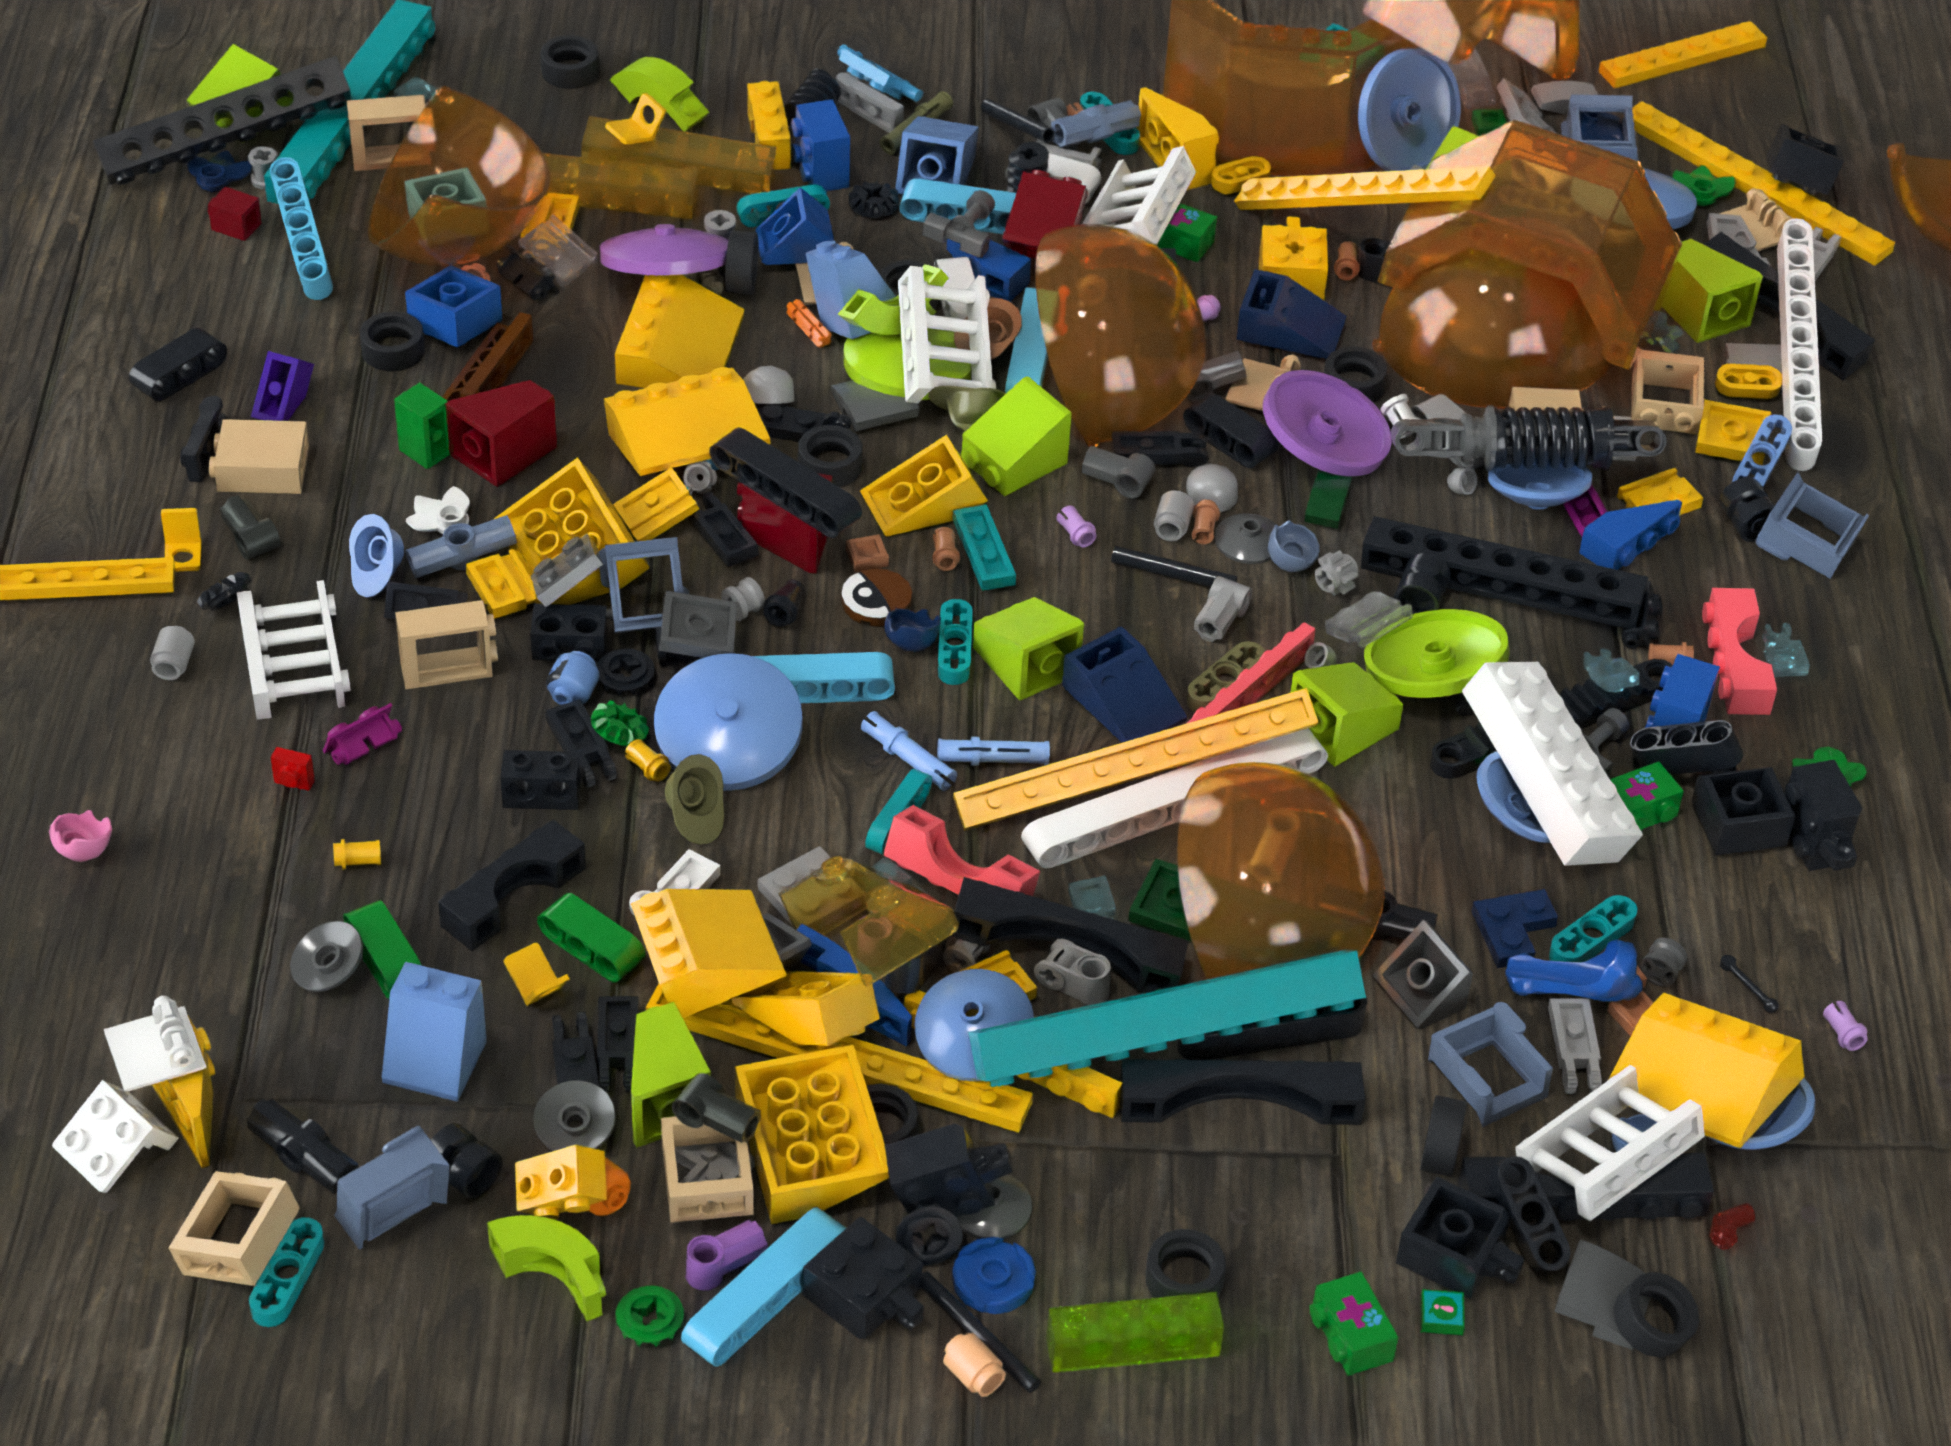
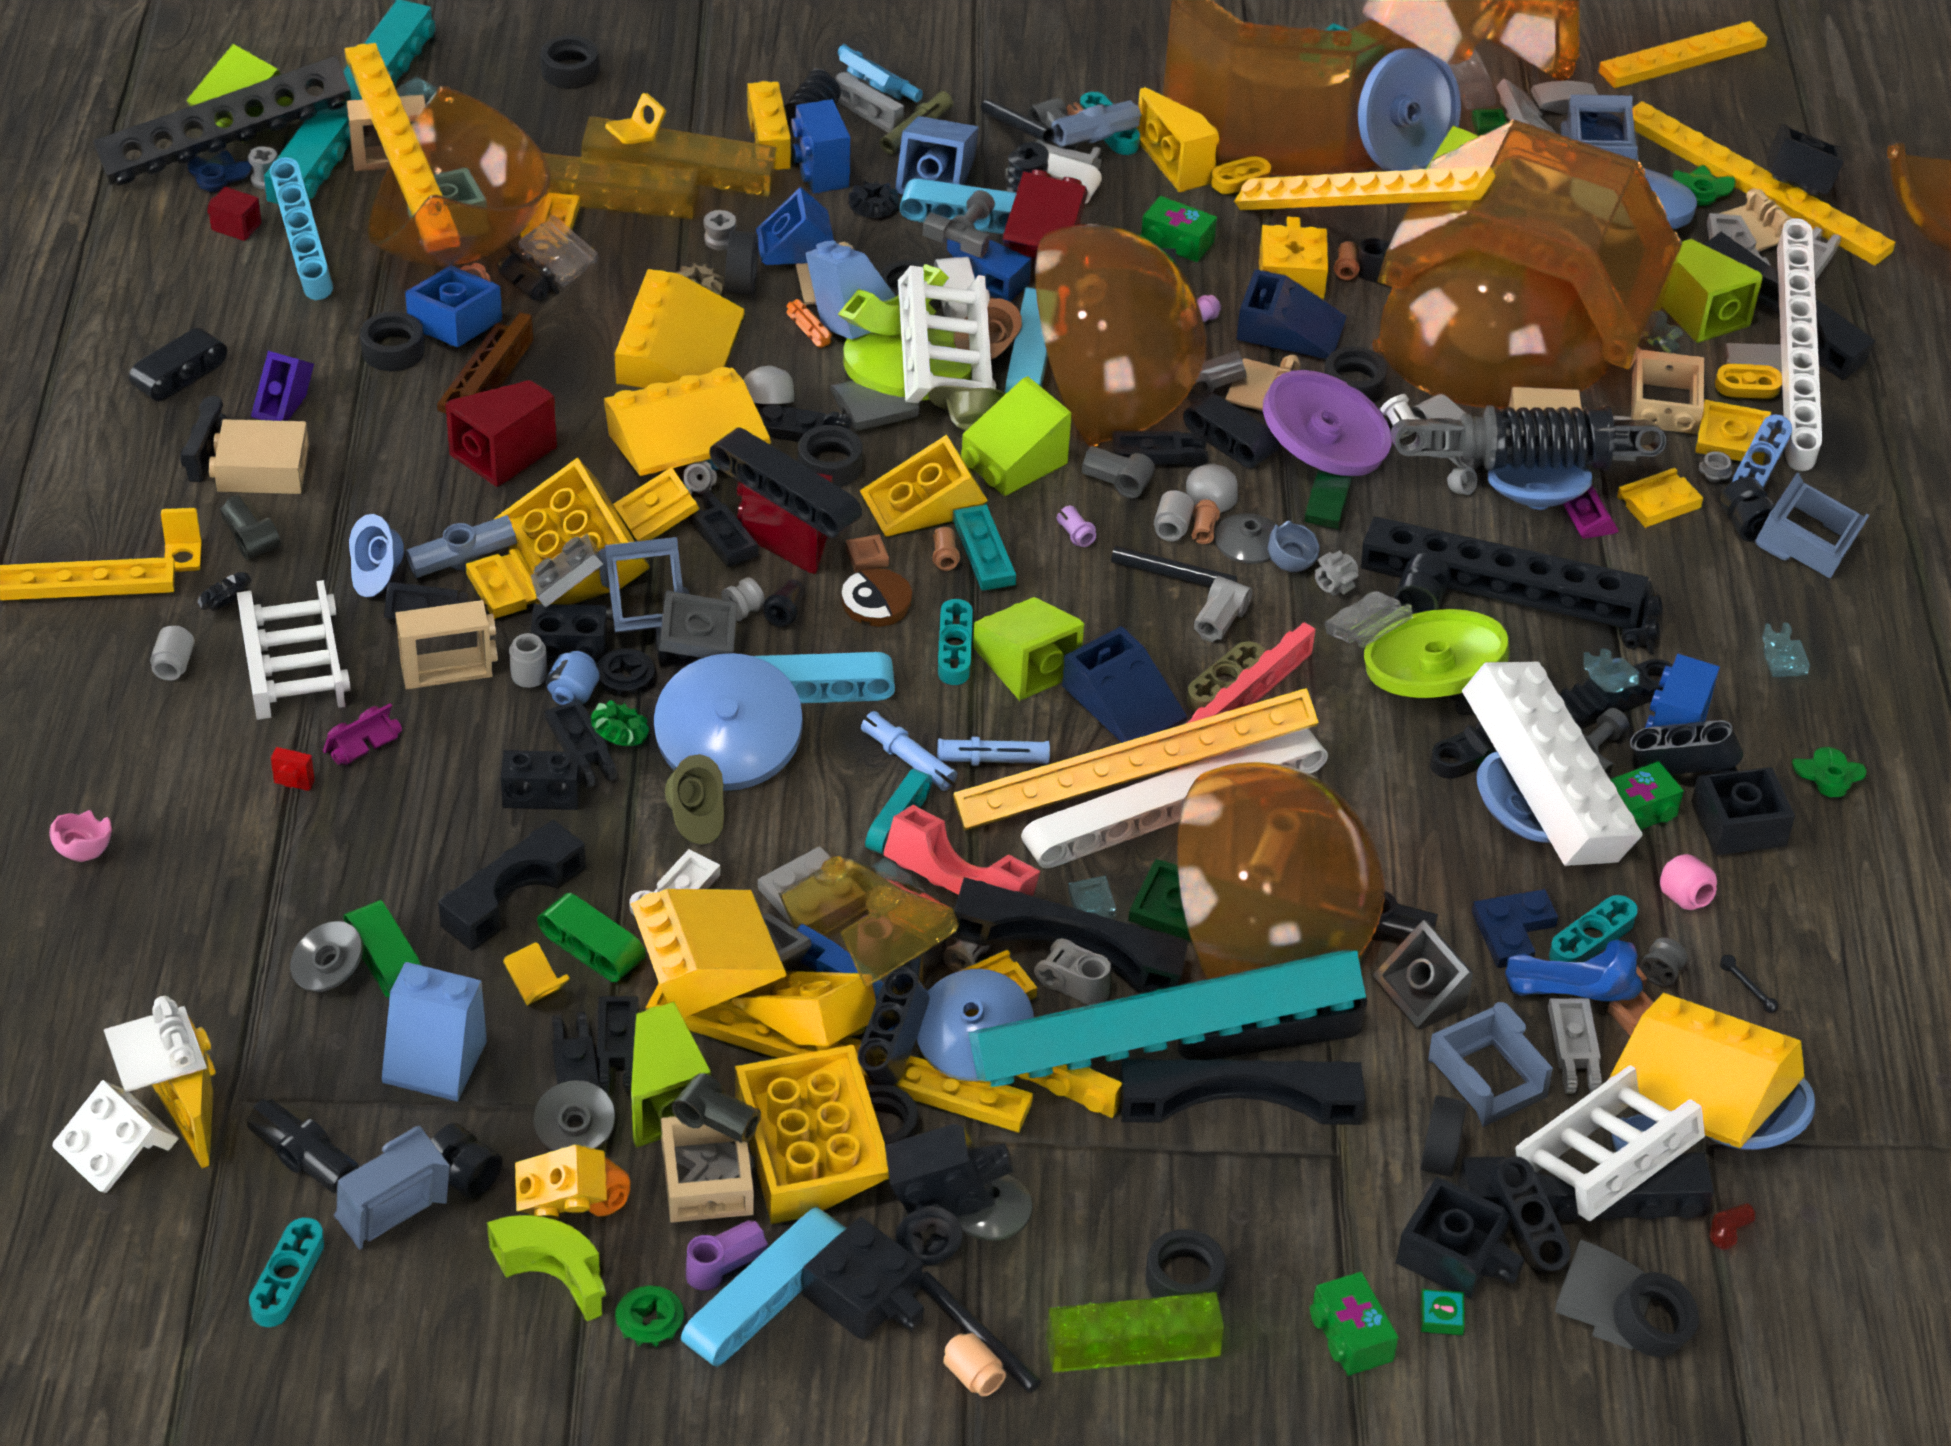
tan window [169,1171,300,1286] -> none
yellow pin [333,839,381,870] -> none
green brick [394,382,450,469] -> none
white plate [406,486,470,534] -> none
medium lavender dish [600,224,728,275] -> none
lime arch [610,57,709,132] -> none
yellow pin [625,739,671,782] -> none
teal beam [736,184,830,227] -> none
dark blue hair [885,608,941,652] -> none
blue tile [952,1237,1036,1314] -> none
white fence [1077,146,1196,260] -> none
lime slope [1290,662,1403,767] -> none
light grey hinge [1305,642,1337,669] -> none
blue slope [1579,499,1682,570] -> none
nougat pin [1648,642,1694,665] -> none
coral arch [1702,588,1777,715] -> none
black hinge [1785,760,1862,871] -> none
lavender pin [1823,1001,1868,1051] -> none
none -> yellow plate [344,43,460,251]
none -> light grey brick [509,633,547,688]
none -> black beam [857,967,930,1086]
none -> bright pink head [1660,854,1717,910]
none -> light grey plate [1699,451,1732,482]

